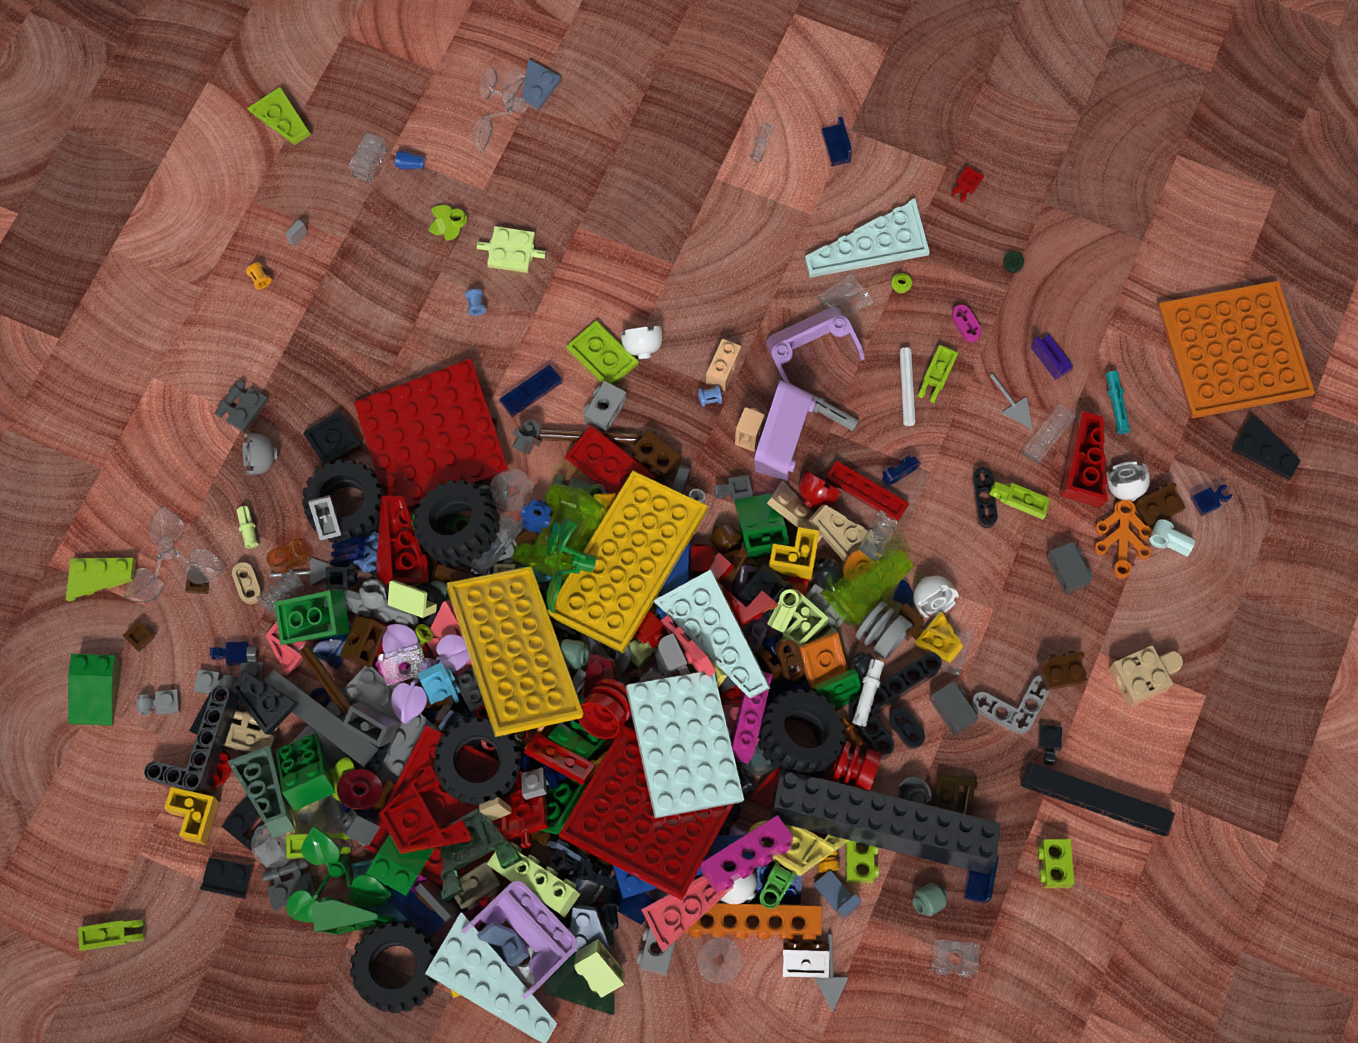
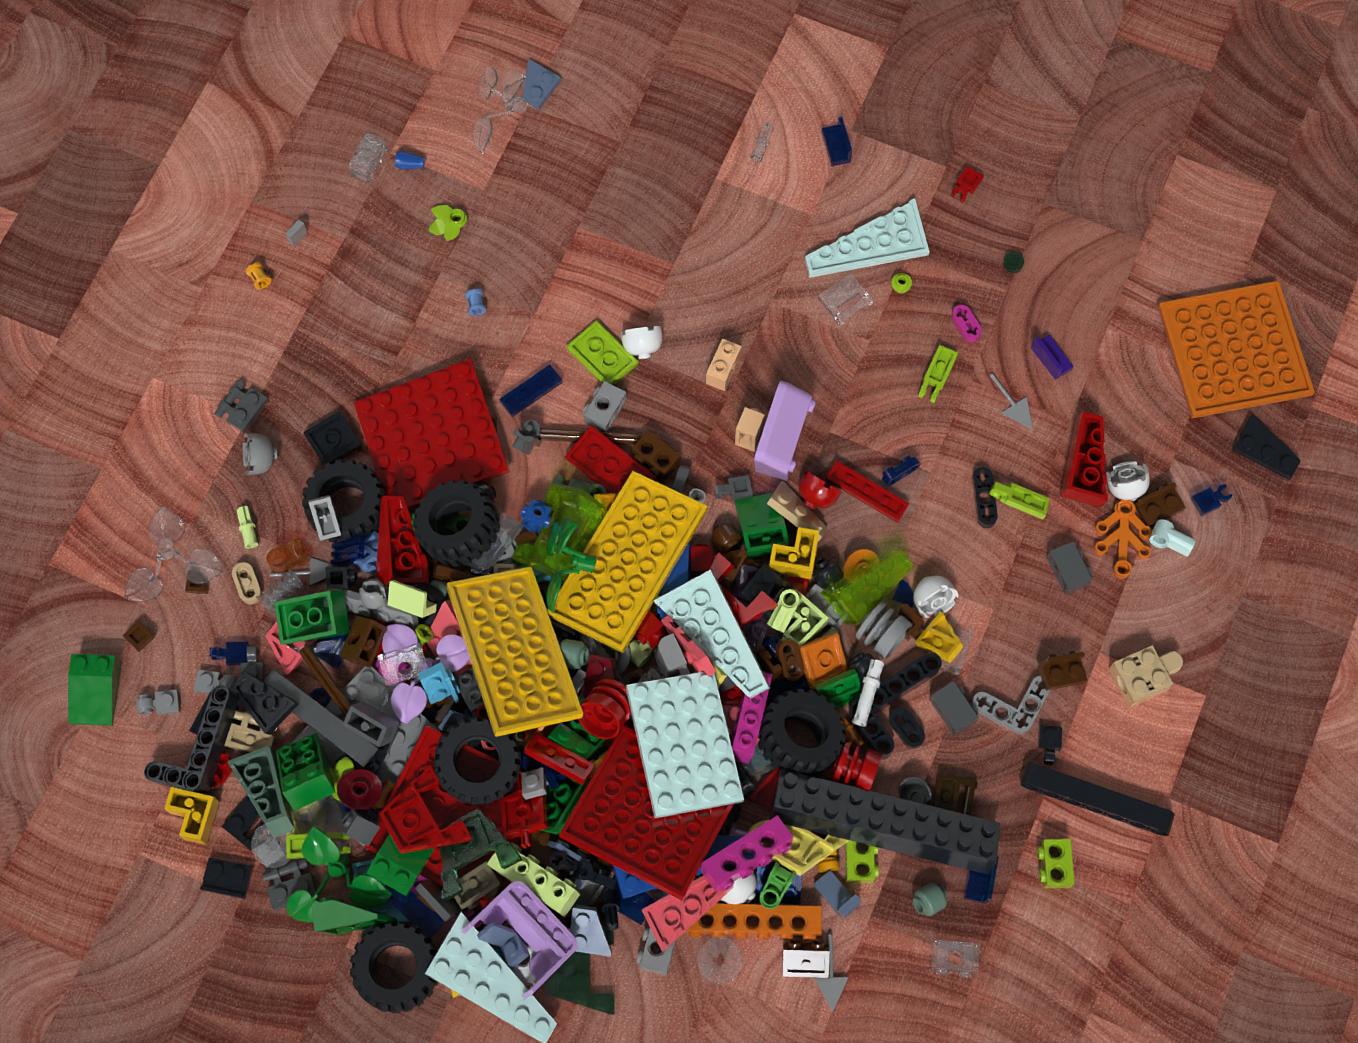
lime wing [66,558,136,602] -> none
lime hinge [78,920,145,951] -> none
lime wing [247,87,311,145] -> none
yellowish green plate [477,226,546,273] -> none
tan tile [479,797,511,821] -> none
clear plate [490,469,533,512] -> none
yellowish green brick [574,939,625,998] -> none
medium blue bush [698,385,722,407] -> none
lavender windscreen [766,307,865,383] -> none
light grey pin [804,389,859,432] -> none
tan wing [808,505,879,562] -> none
clear plate [858,510,898,562] -> none
white axle [900,347,915,426] -> none
clear plate [1021,404,1076,465] -> none
teal pin [1105,371,1131,434] -> none

